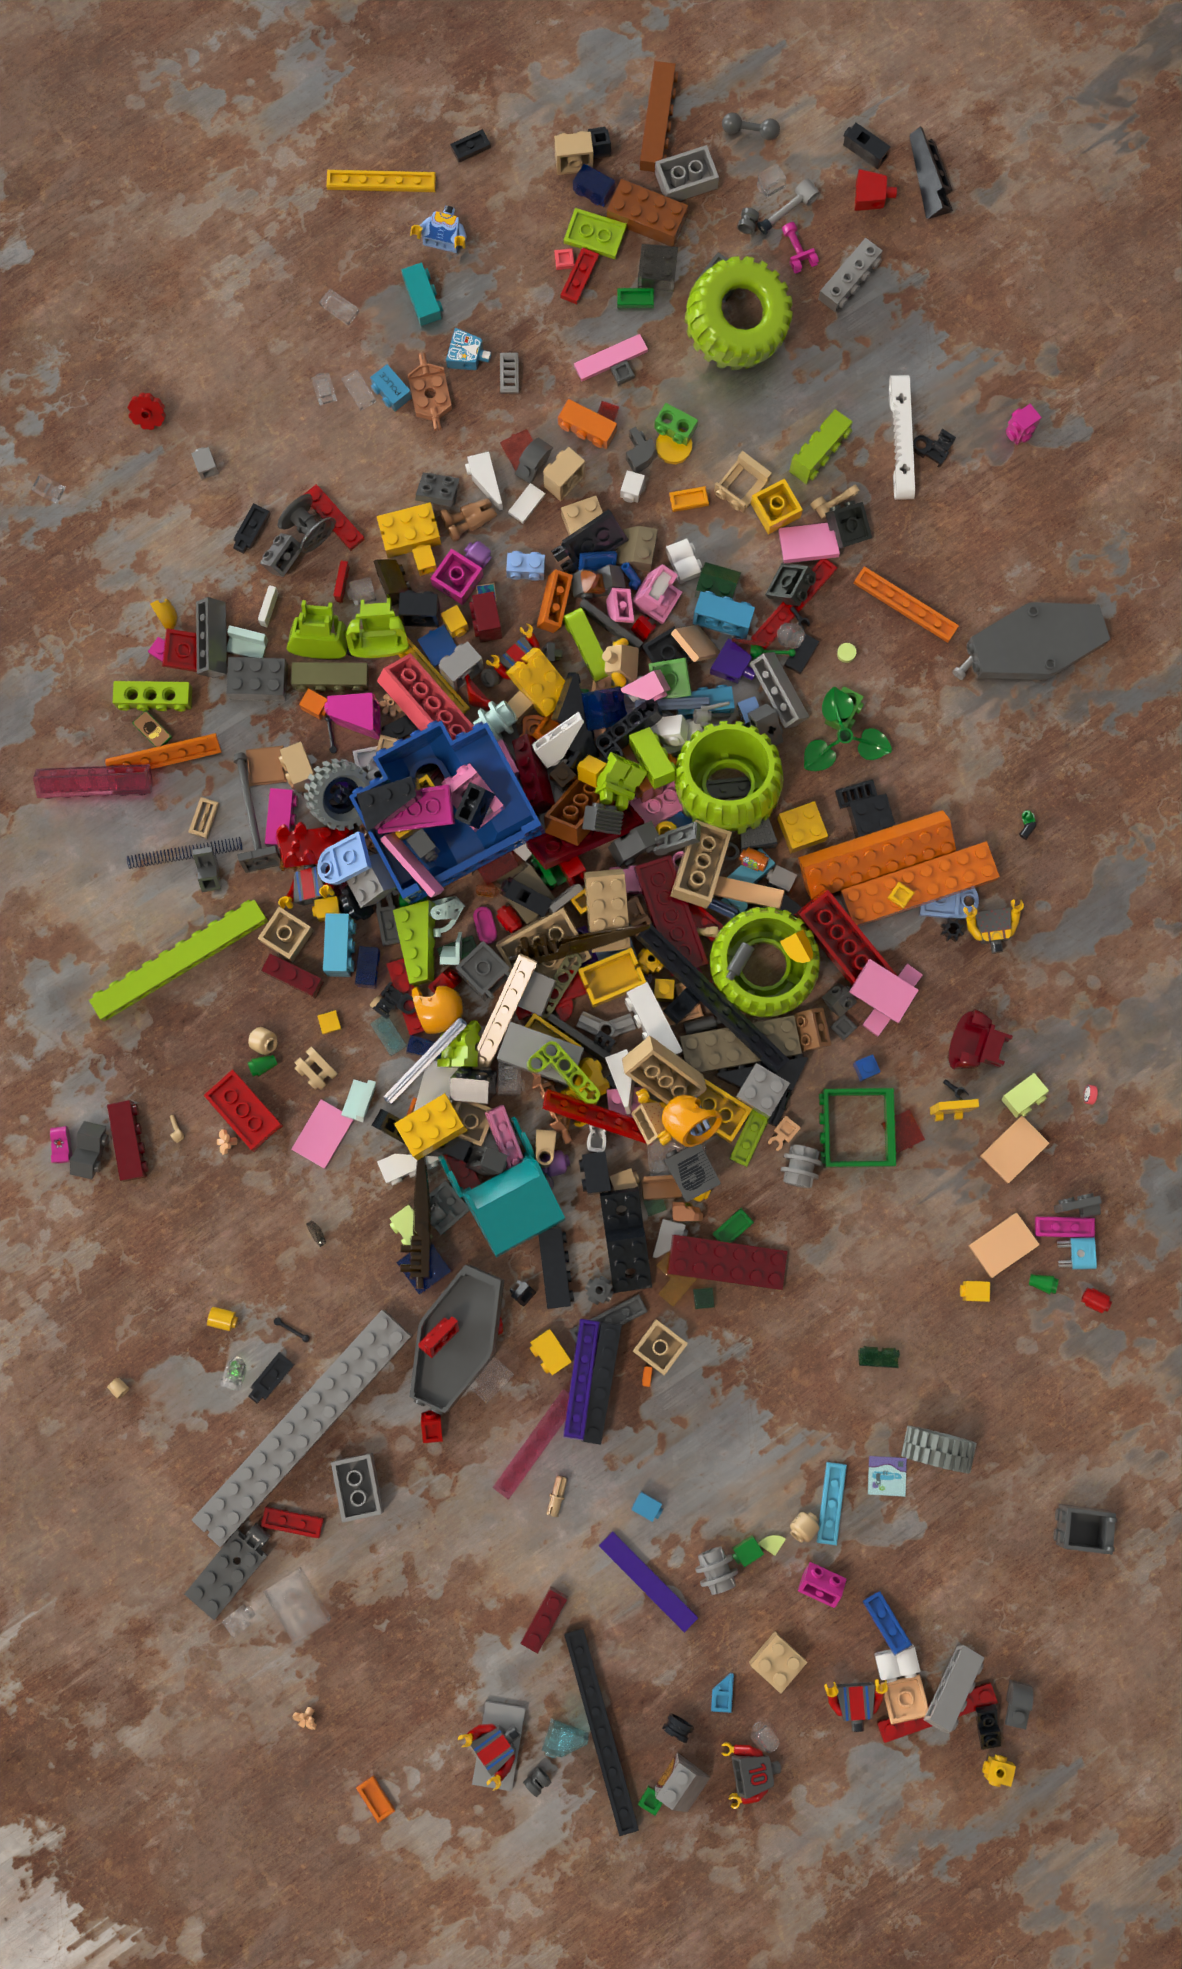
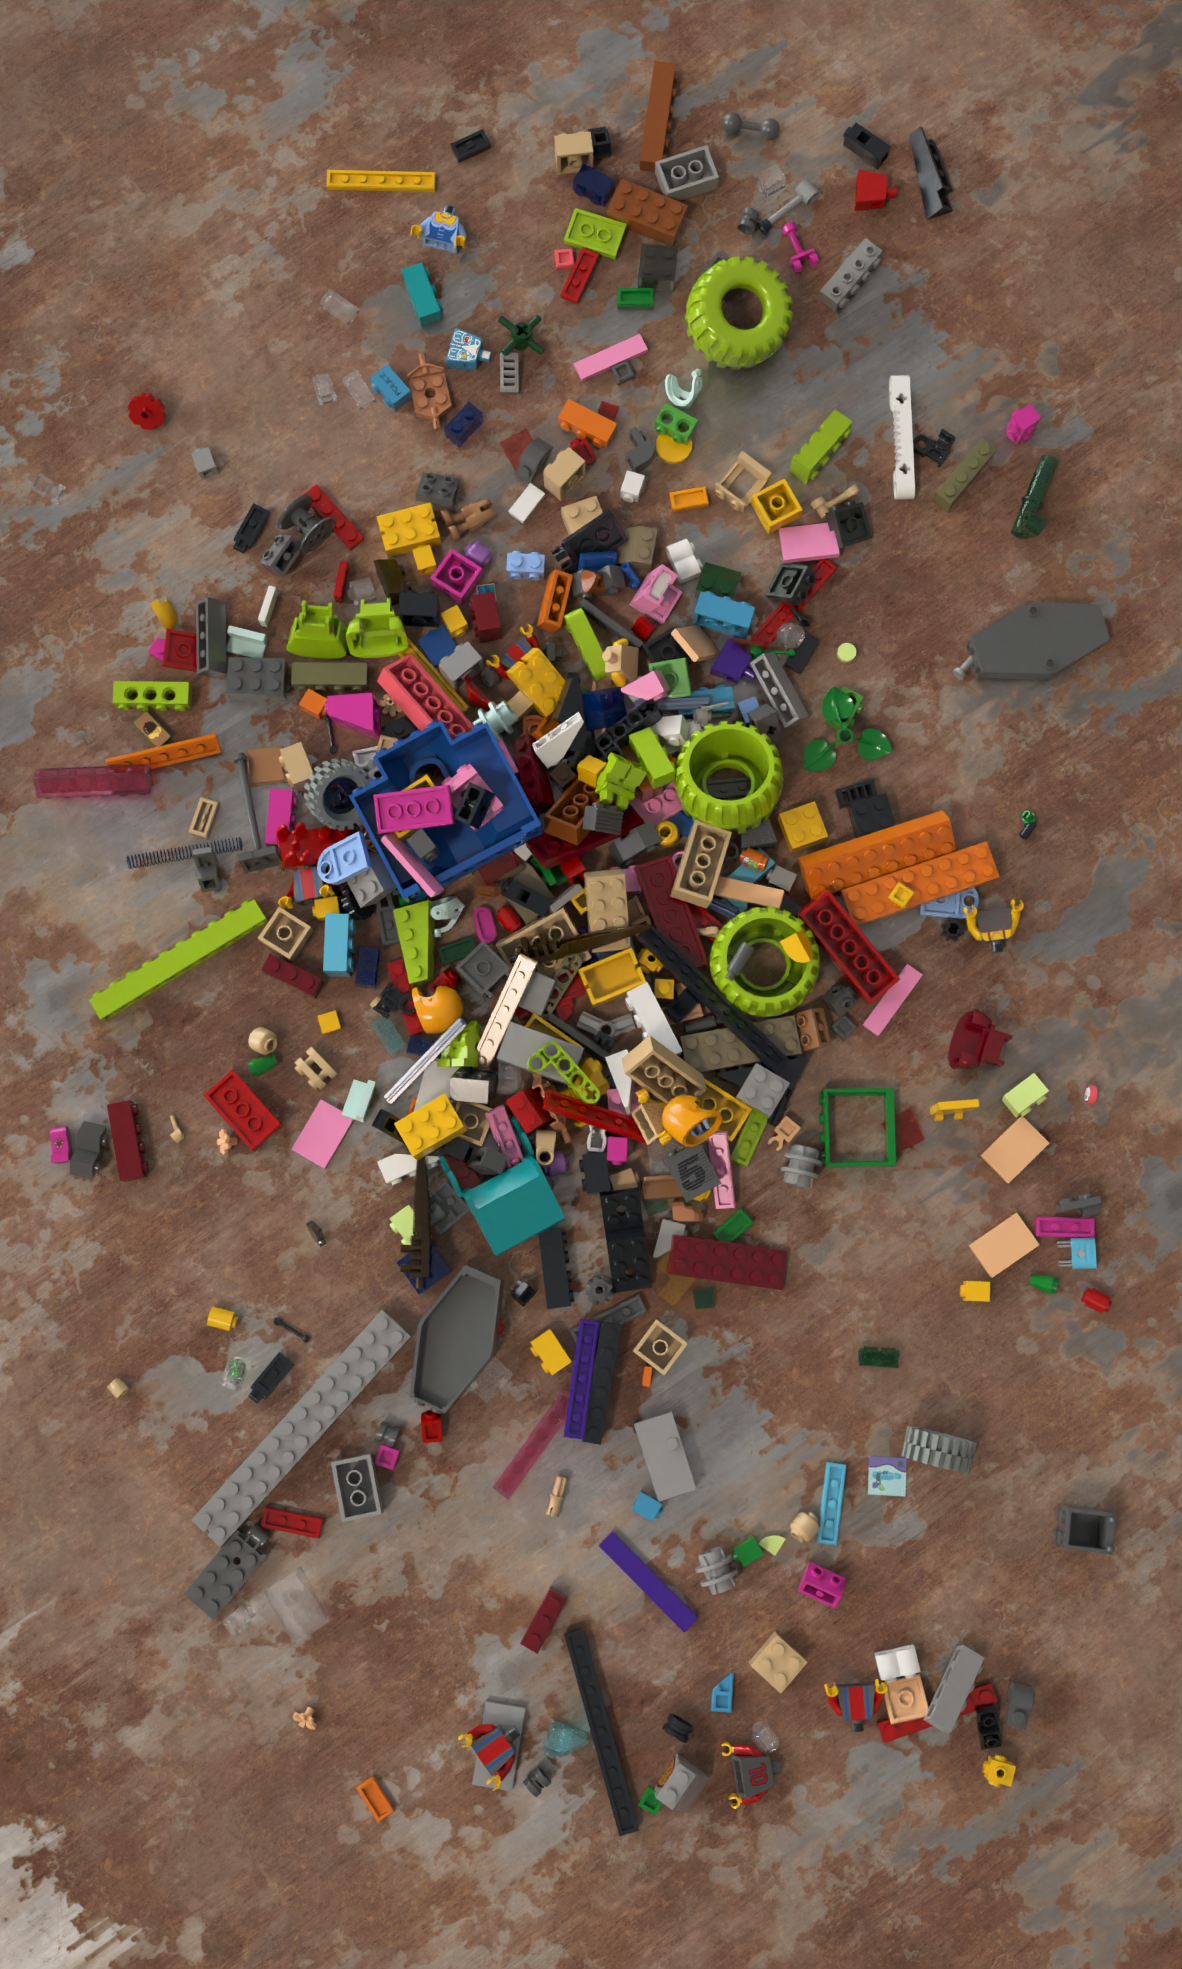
black wedge [357,777,423,832] -> none
red bracket [418,1317,459,1358] -> none
light aqua panel [440,932,462,965] -> none
white slope [465,452,503,511] -> none
bright pink slope [606,588,634,623] -> none
dark grey hinge [654,822,701,855] -> none
bright pink tile [849,959,918,1023] -> none
orange plate [853,566,959,643] -> none
blue brick [853,1054,881,1082] -> none
blue tile [863,1591,912,1656] -> none
black hand [943,1079,969,1100] -> none
none -> dark grey wheel [374,1421,401,1448]
none -> dark pink plate [374,1444,400,1470]
none -> clear blue brick [444,401,484,448]
none -> dark green bar [498,315,545,356]
none -> red slope [505,1087,555,1137]
none -> red bracket [569,438,596,466]
none -> dark pink brick [607,1135,628,1165]
none -> light grey brick [634,1411,696,1502]
none -> light aqua helmet [665,368,703,410]
none -> bright pink tile [708,1131,736,1209]
none -> olive brick [933,438,997,512]
none -> clear green piece [1011,455,1058,539]

